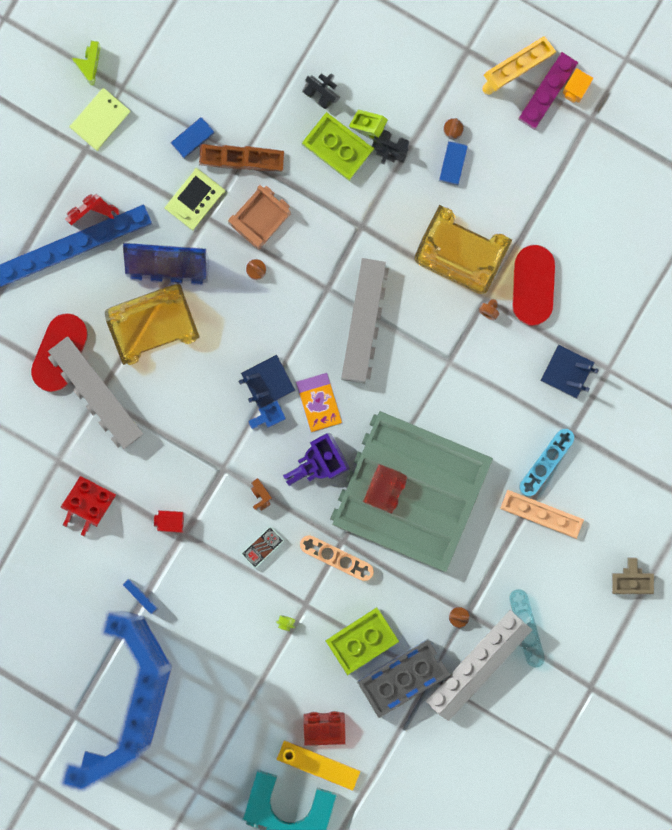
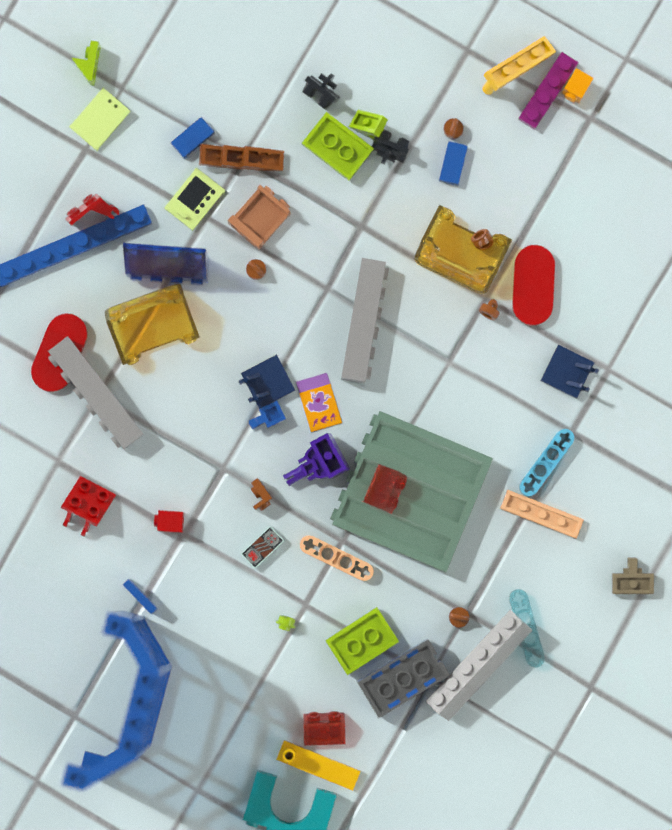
none -> dark orange tile [471,229,494,250]

